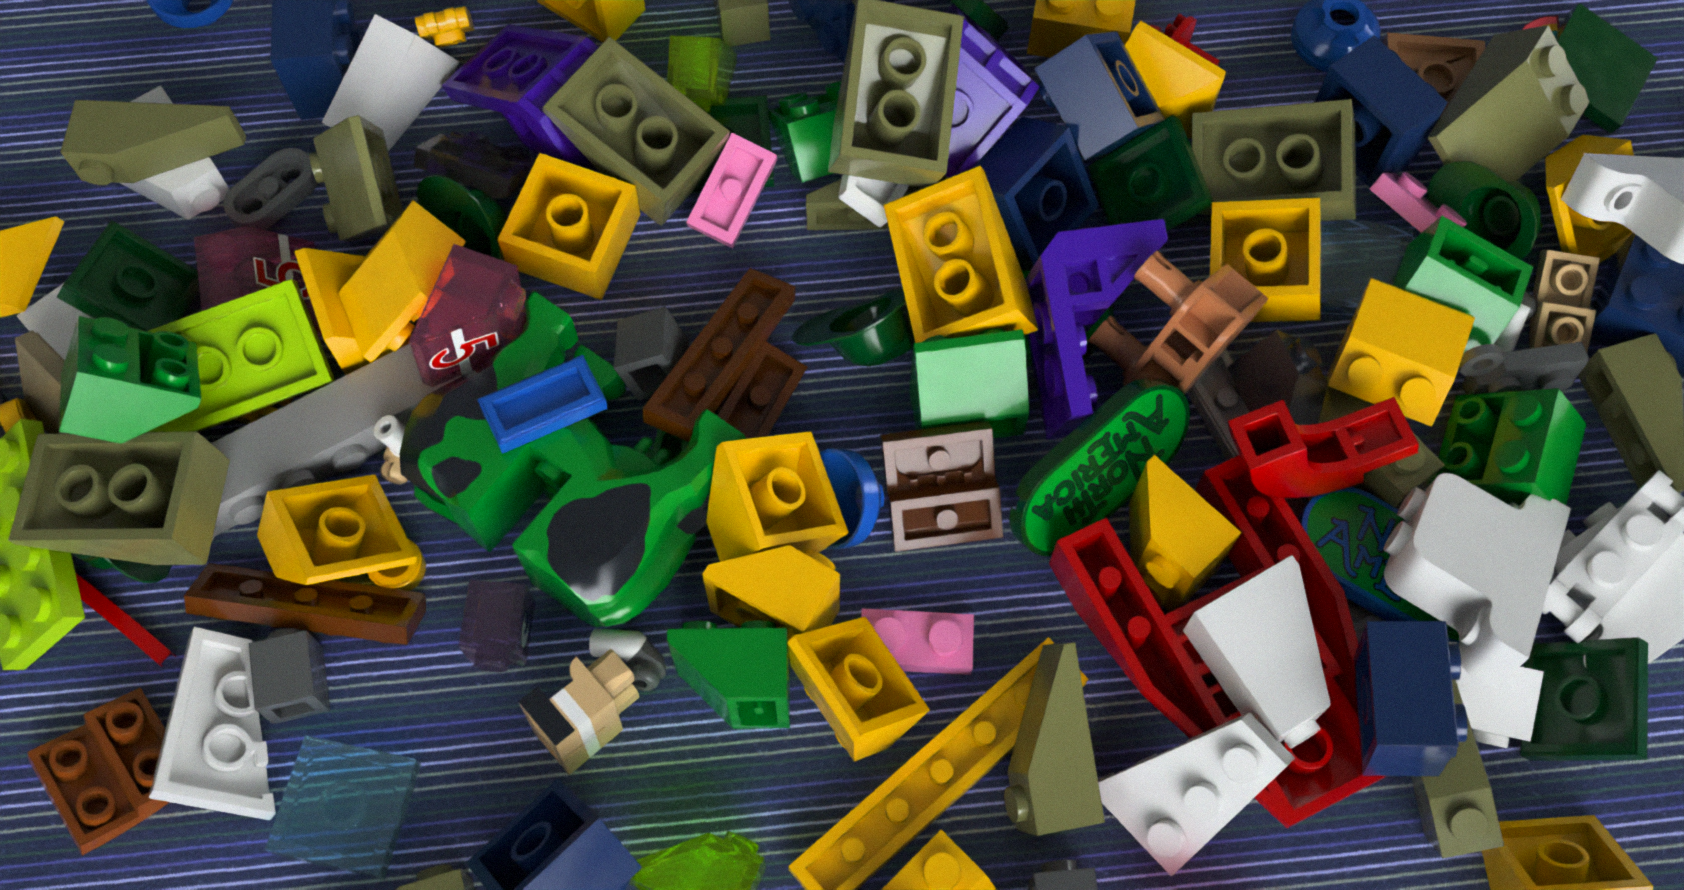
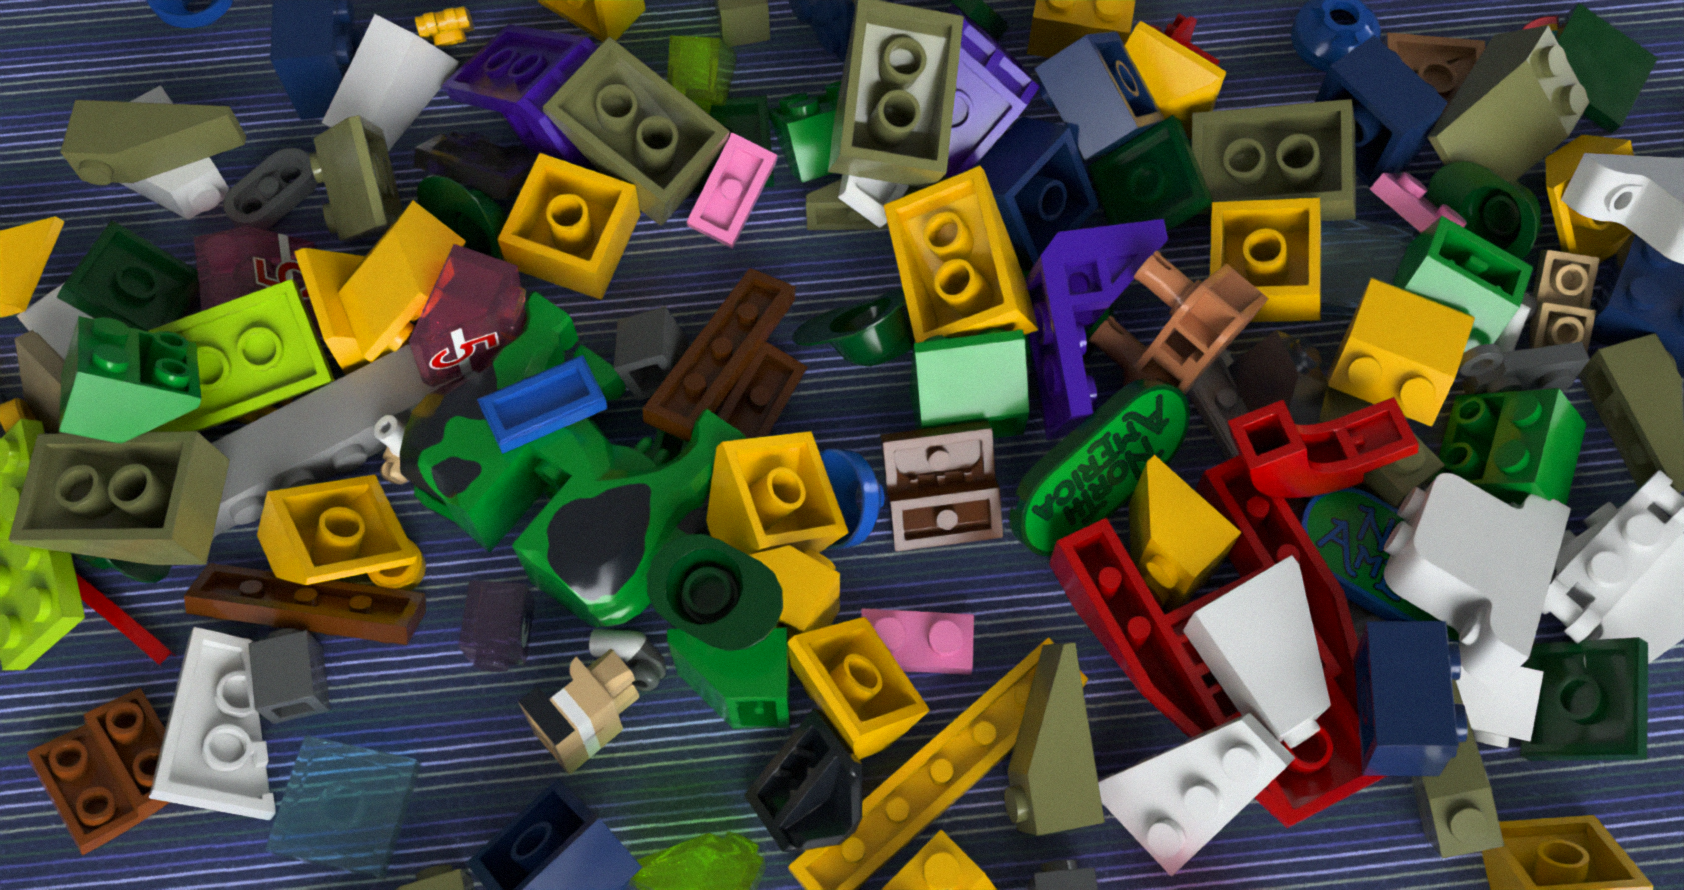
none -> dark green piece [647,534,783,651]
none -> black slope [744,708,862,853]

